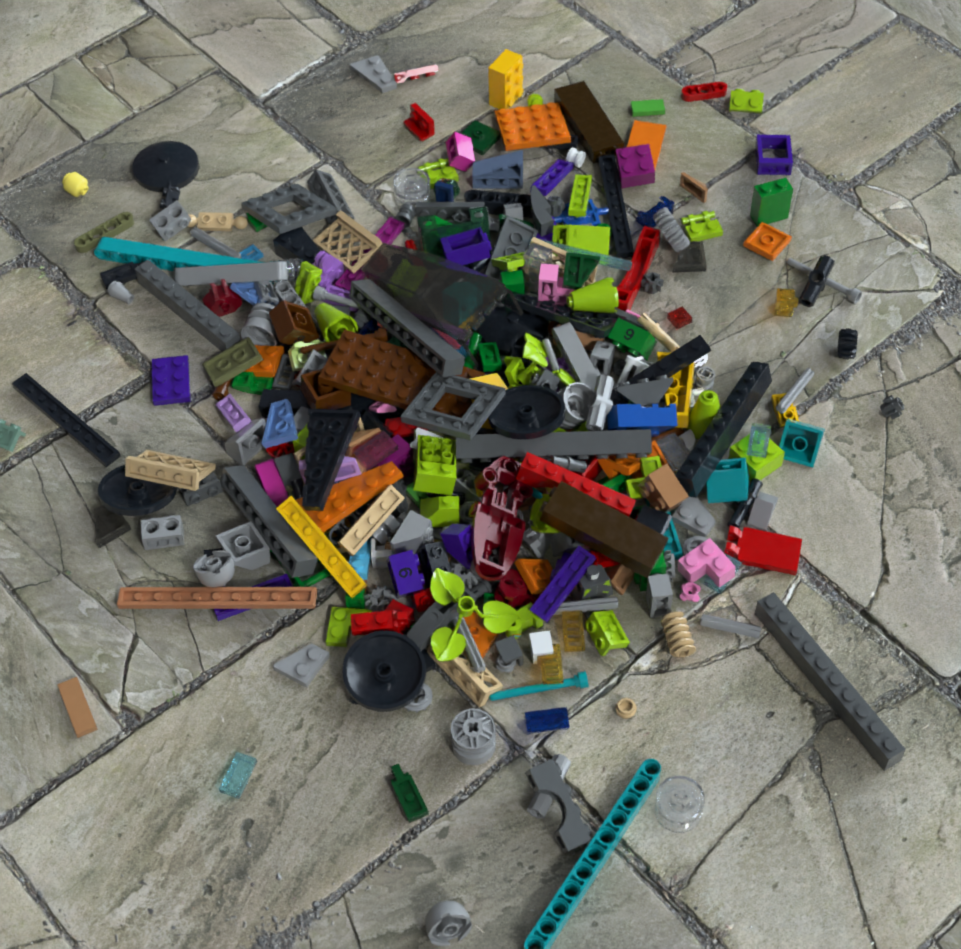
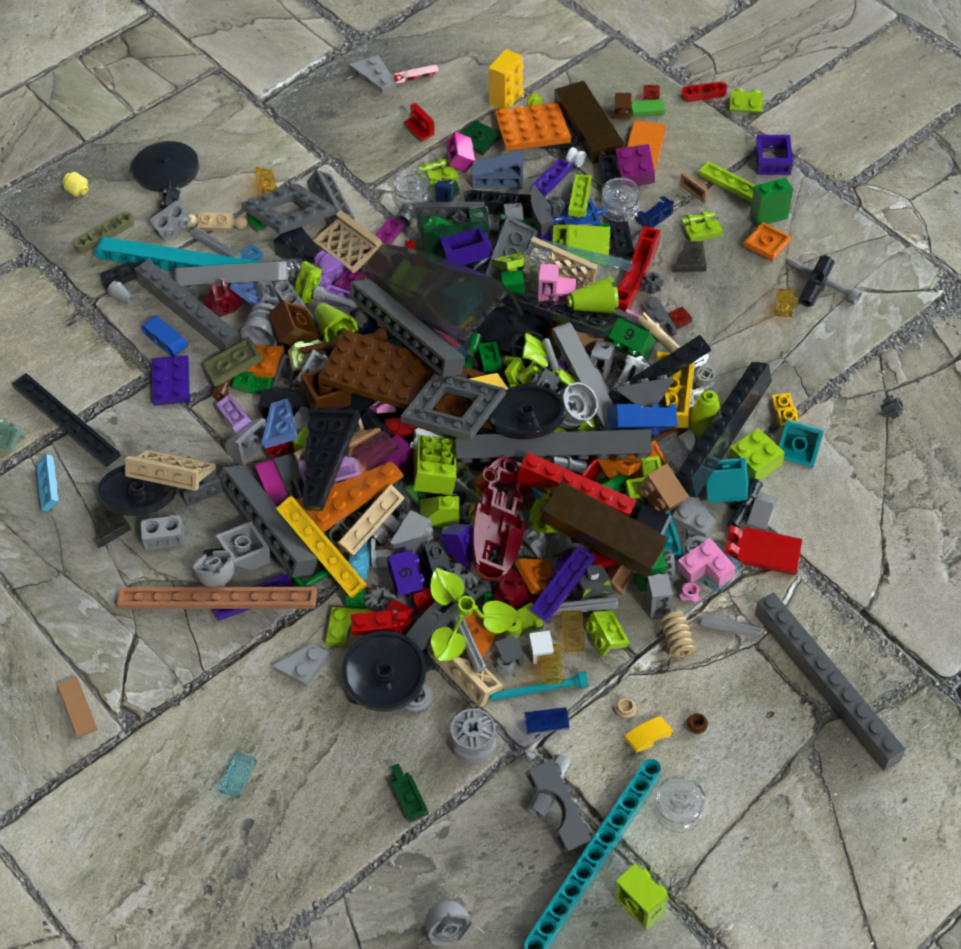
dark green wing [562,252,601,290] -> none
light grey piece [586,375,614,431] -> none
light grey gear [653,207,690,252] -> none
clear light blue slope [747,423,771,458] -> none
light grey axle [776,368,814,414] -> none
black gear [837,328,858,360] -> none
none -> medium azure plate [36,454,59,512]
none -> blue beam [141,315,188,357]
none -> clear yellow slope [255,167,277,195]
none -> clear wheel [601,178,640,222]
none -> reddish brown brick [614,93,632,119]
none -> lime brick [614,863,668,930]
none -> yellow slope [623,716,673,753]
none -> dark grey hinge [641,297,677,336]
none -> clear red plate [643,85,660,100]
none -> reddish brown plate [686,713,708,734]
none -> lime plate [698,161,756,203]

